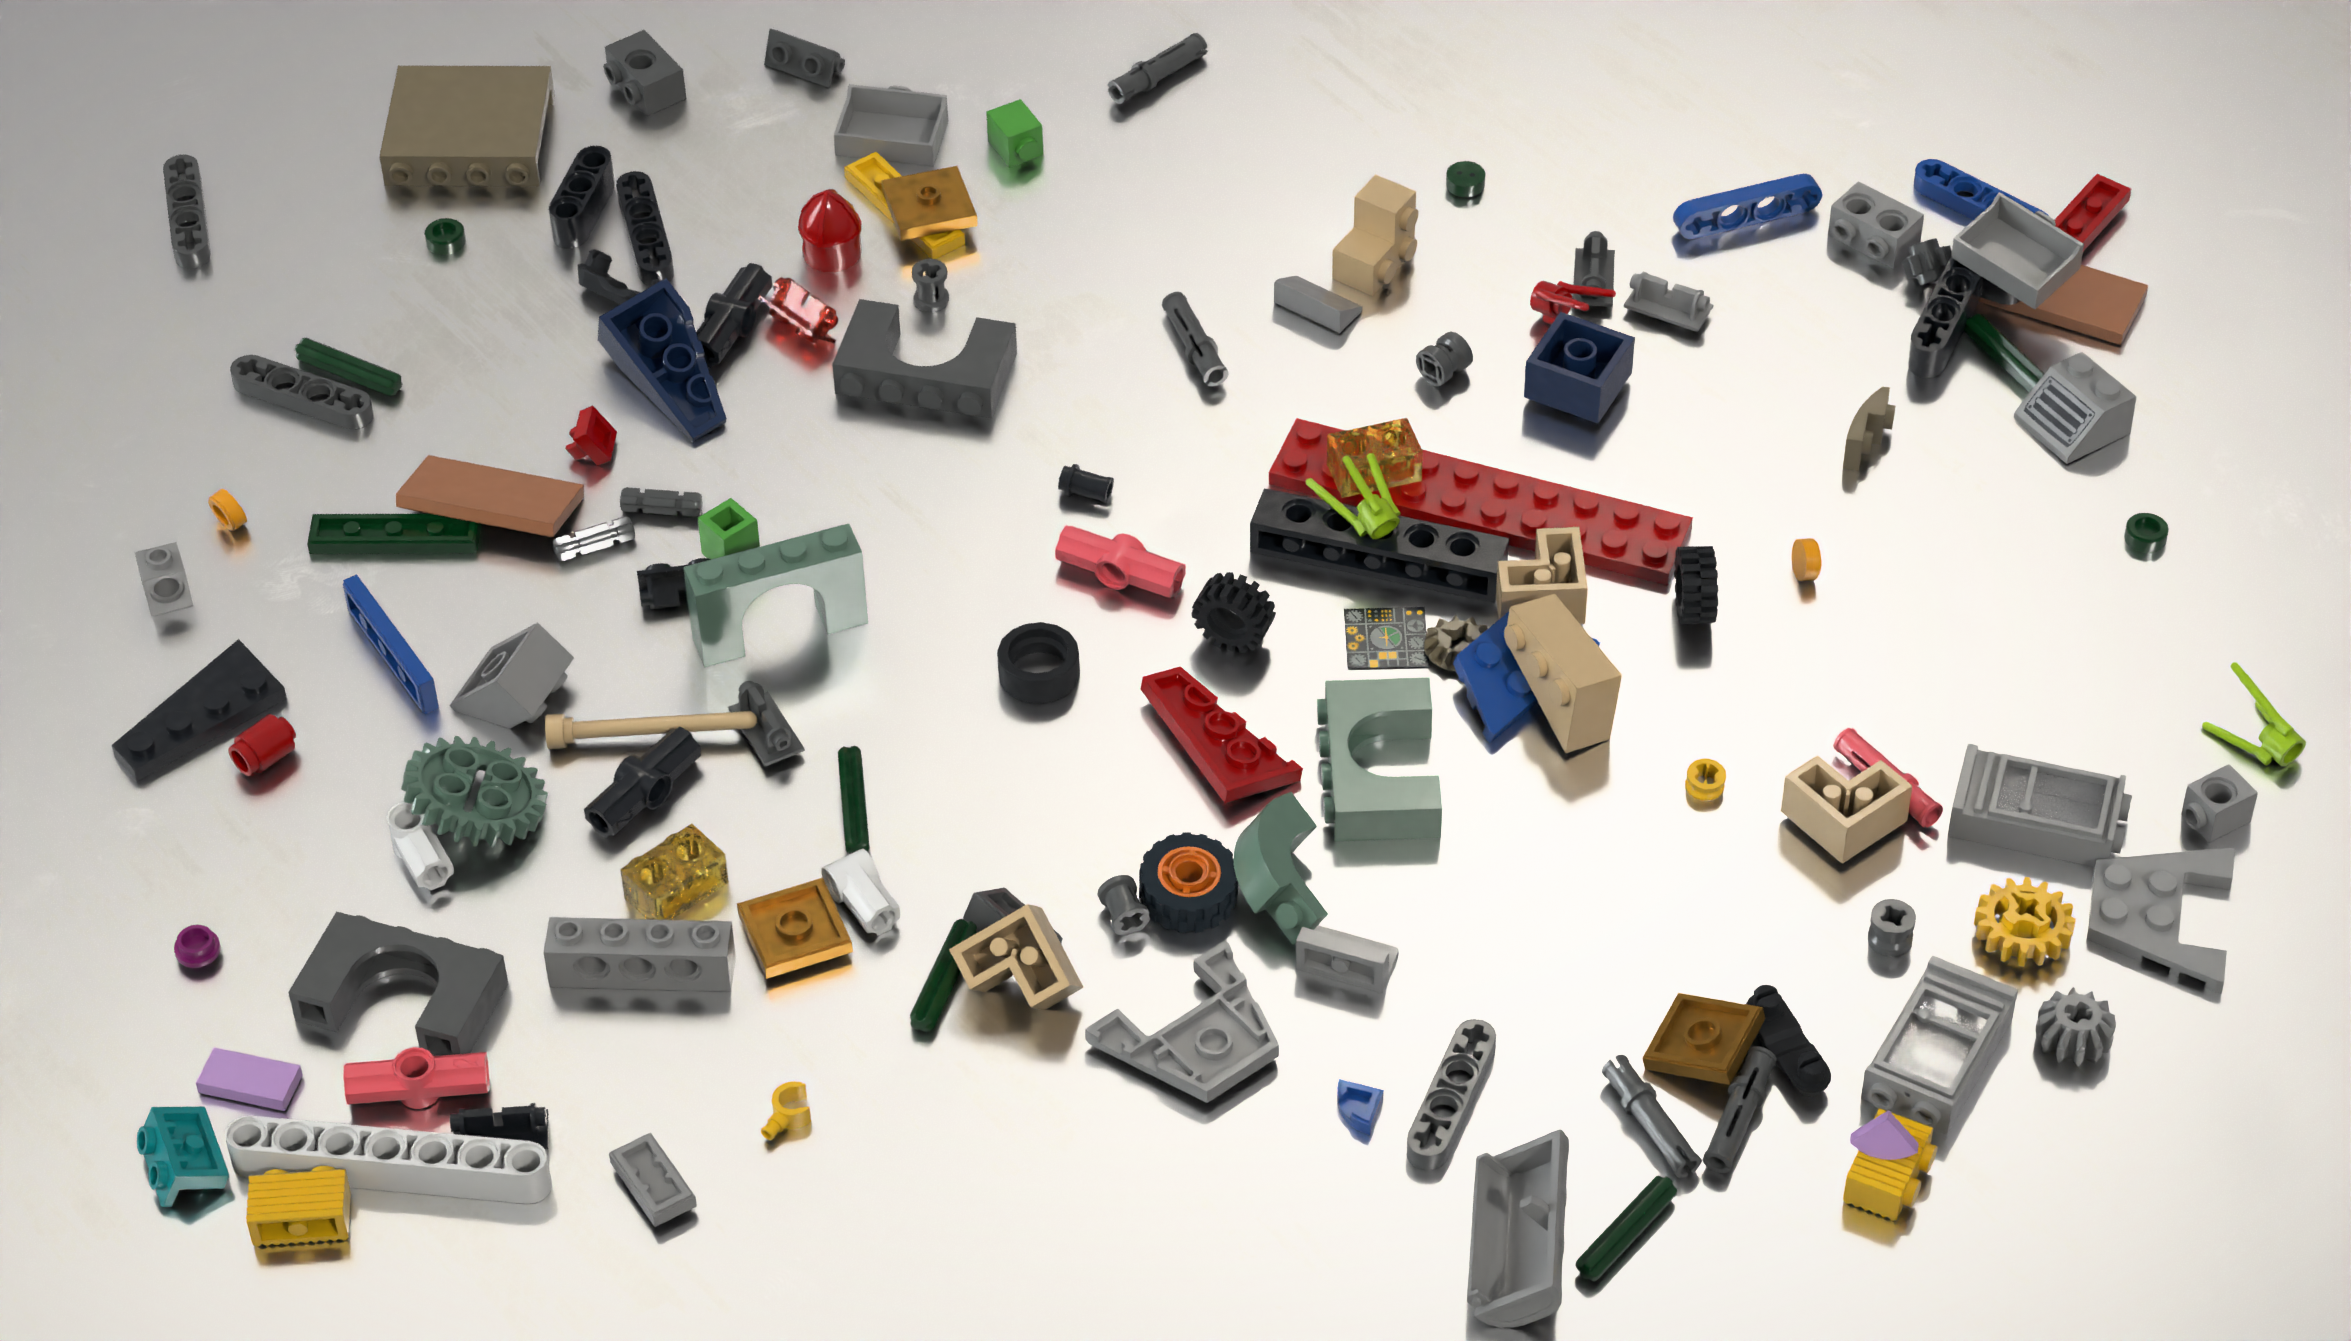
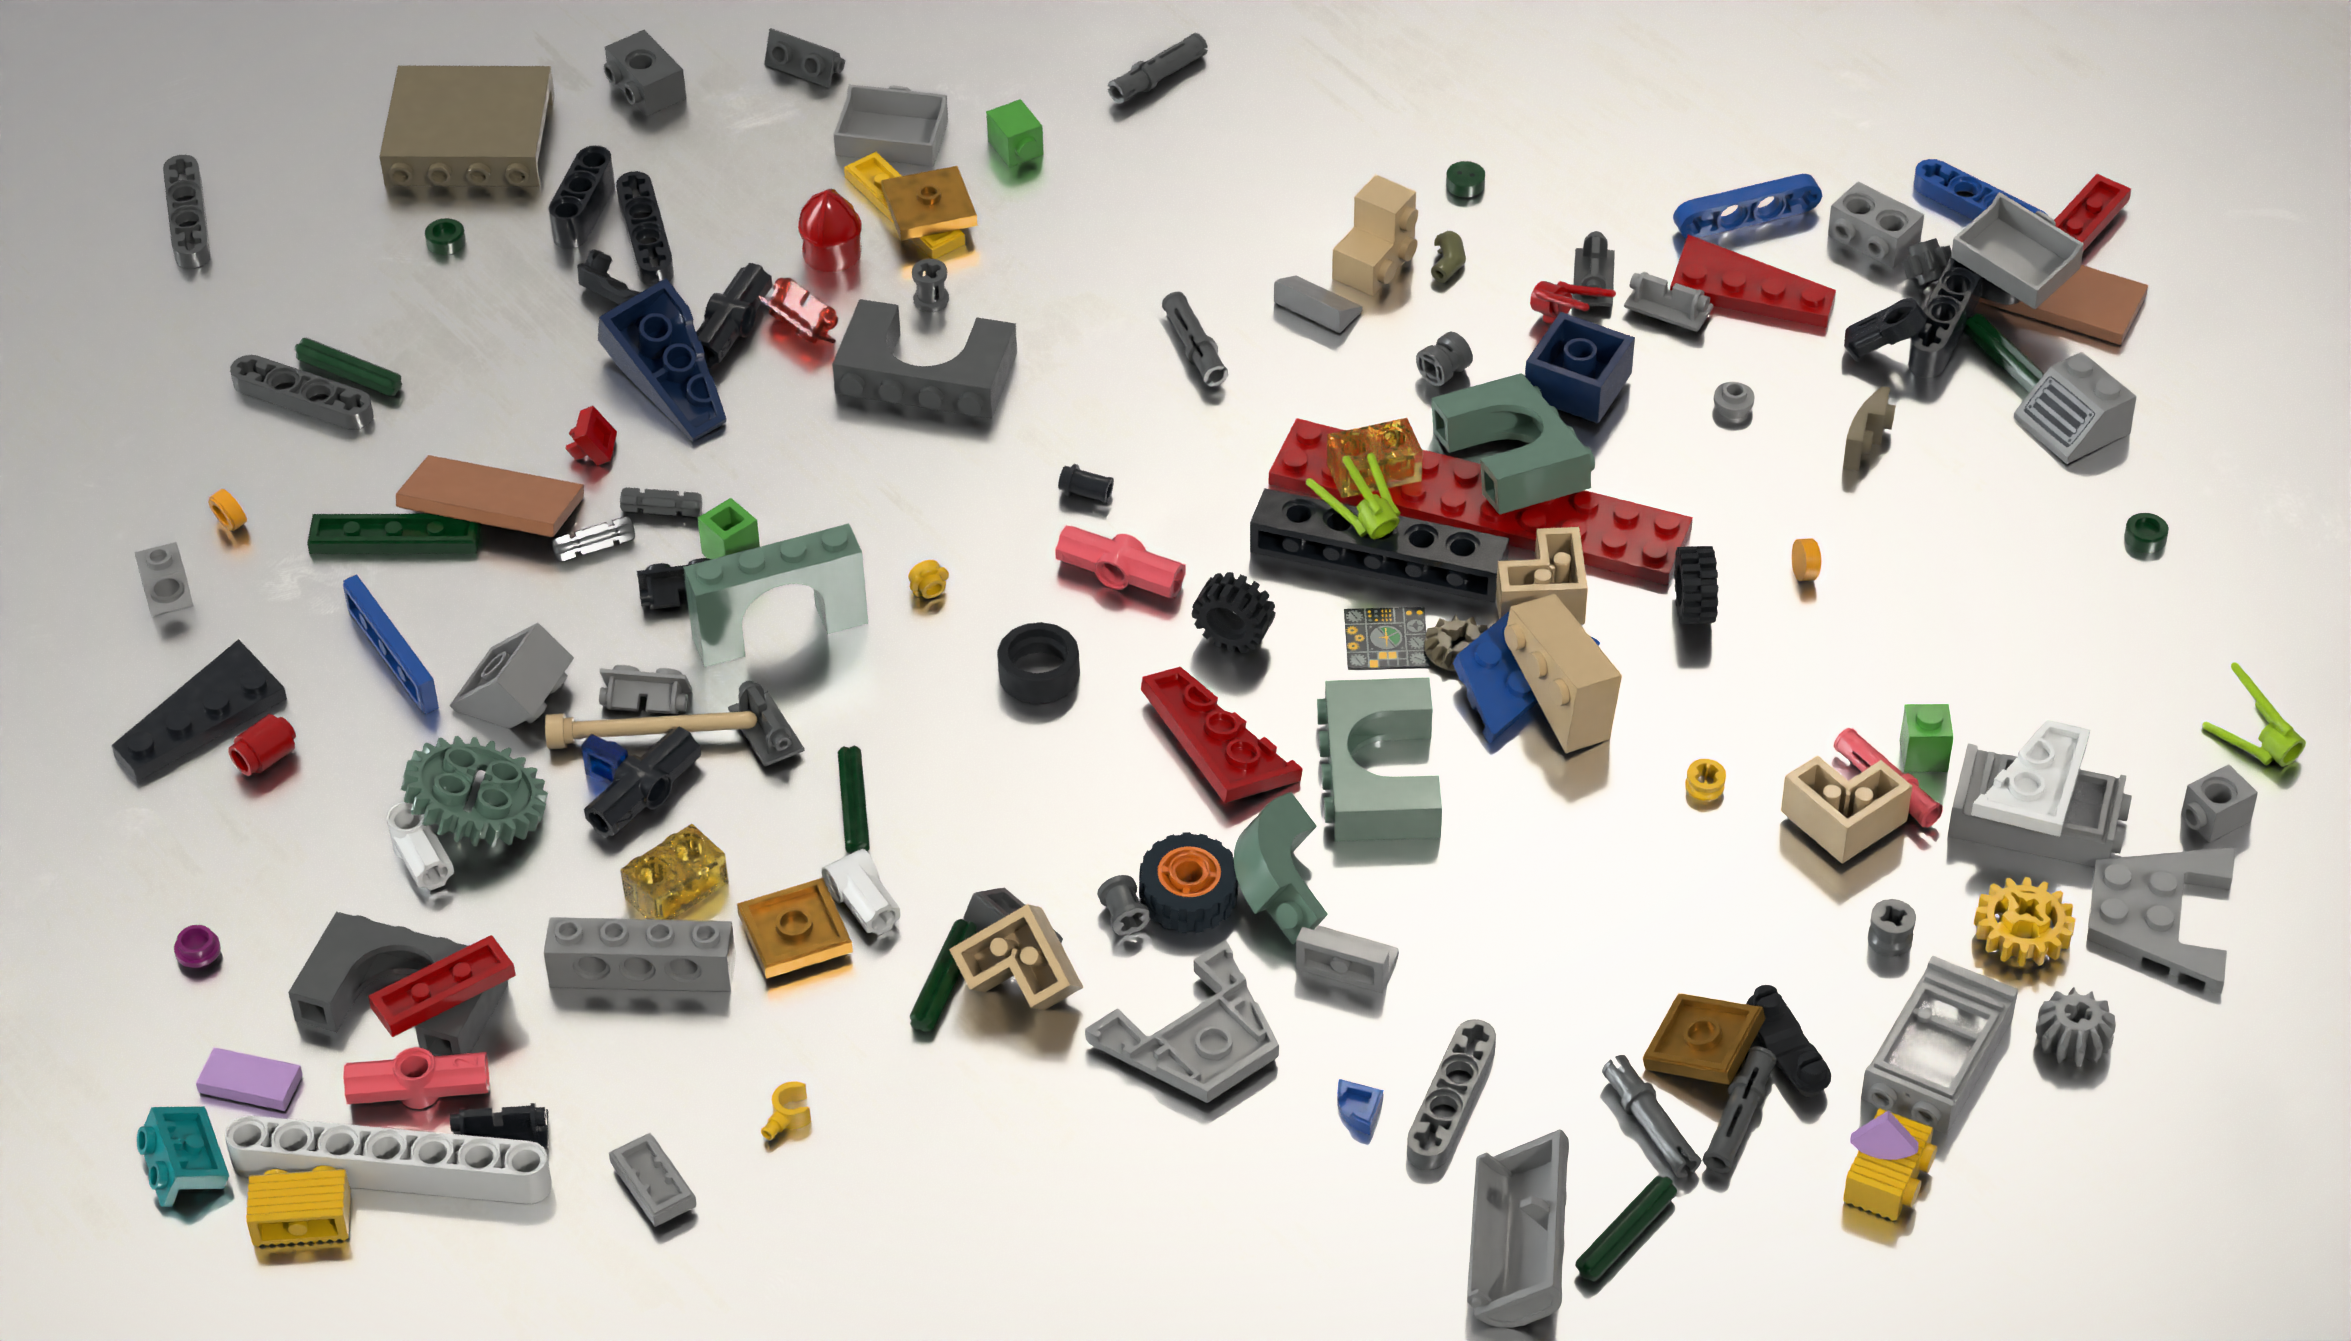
none -> red plate [368,935,516,1037]
none -> clear blue plate [581,734,628,786]
none -> light grey hinge [599,665,692,715]
none -> yellow plate [908,560,949,599]
none -> olive arm [1431,230,1466,283]
none -> sand green arch [1431,373,1595,515]
none -> red wing [1670,234,1836,328]
none -> light grey plate [1713,381,1755,419]
none -> black piece [1844,298,1927,362]
none -> bright green brick [1899,704,1954,772]
none -> white wing [1971,719,2091,837]

